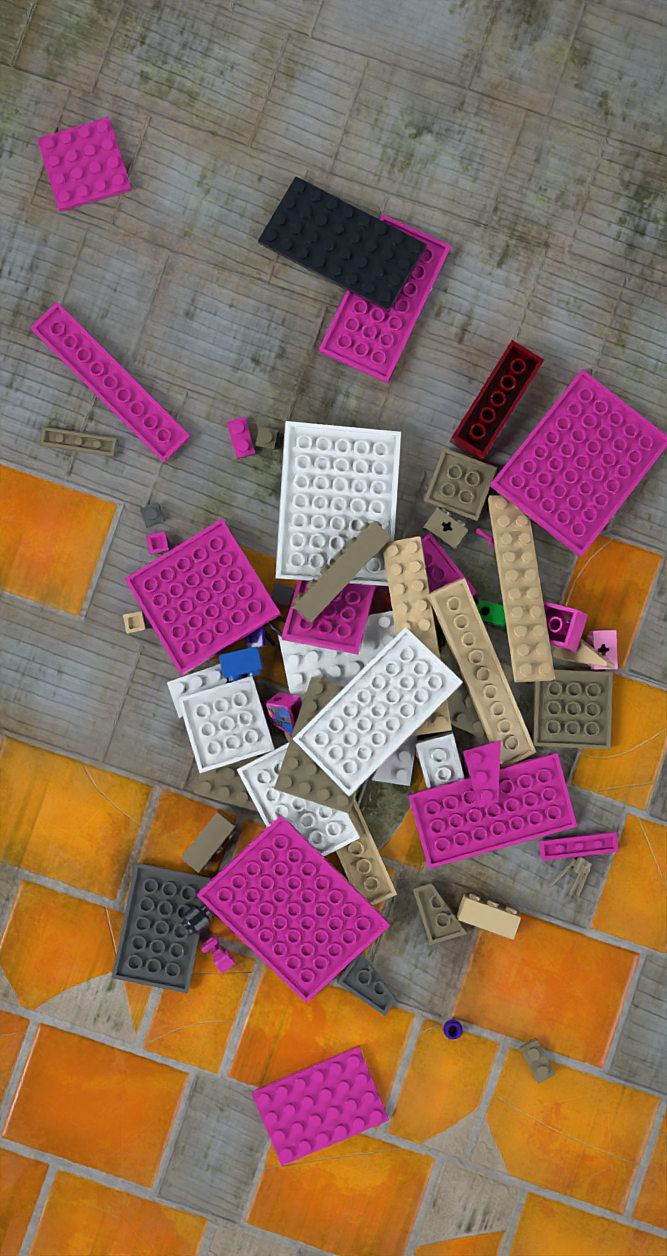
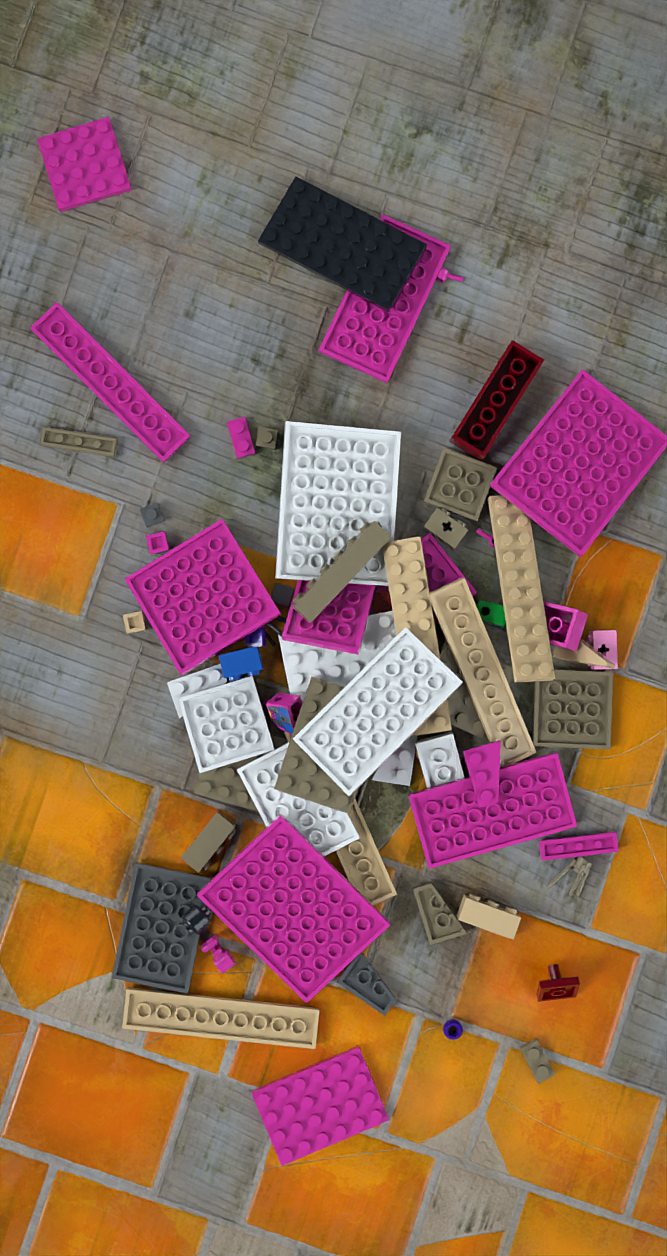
none -> tan plate [122,987,320,1049]
none -> dark pink hand [436,269,463,283]
none -> dark red tile [536,964,580,1002]

